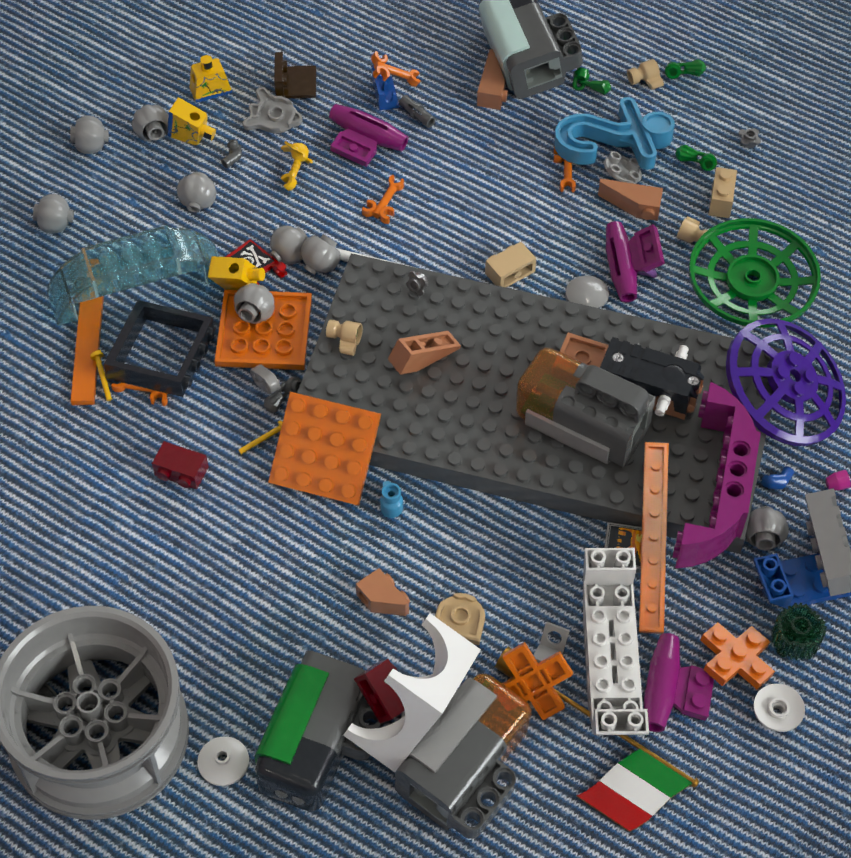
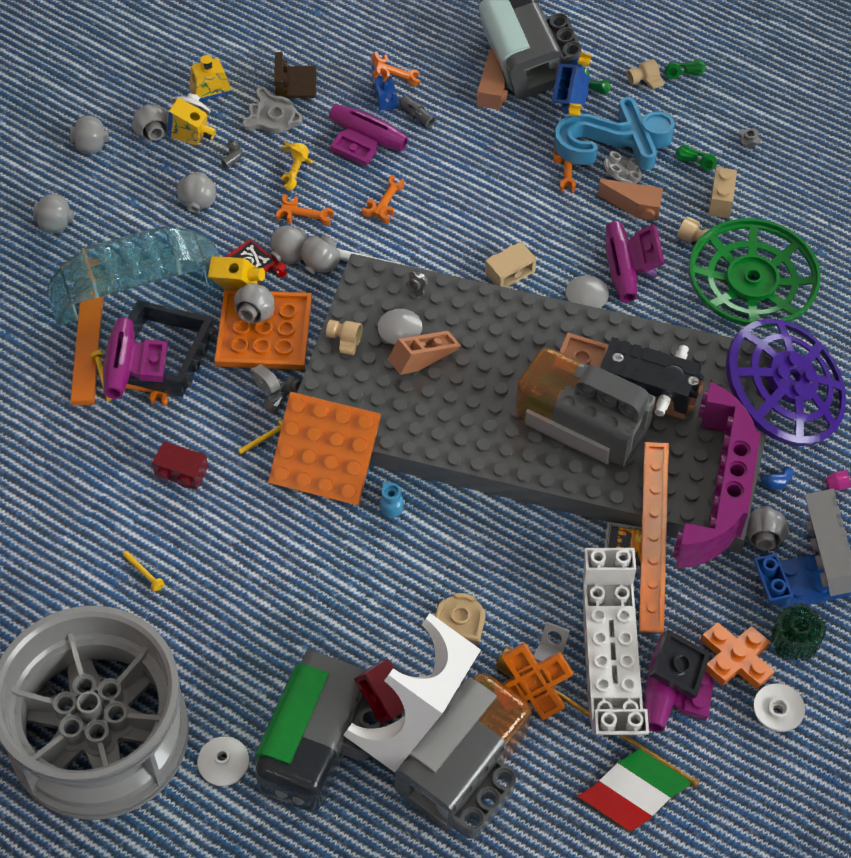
nougat slope [356,568,410,616] -> none
none -> magenta plate [103,318,168,399]
none -> yellow piece [123,551,165,591]
none -> white dish [171,93,211,115]
none -> orange bar [276,194,334,226]
none -> light grey dish [378,309,422,345]
none -> blue torso [552,52,592,117]
none -> black plate [649,630,710,699]

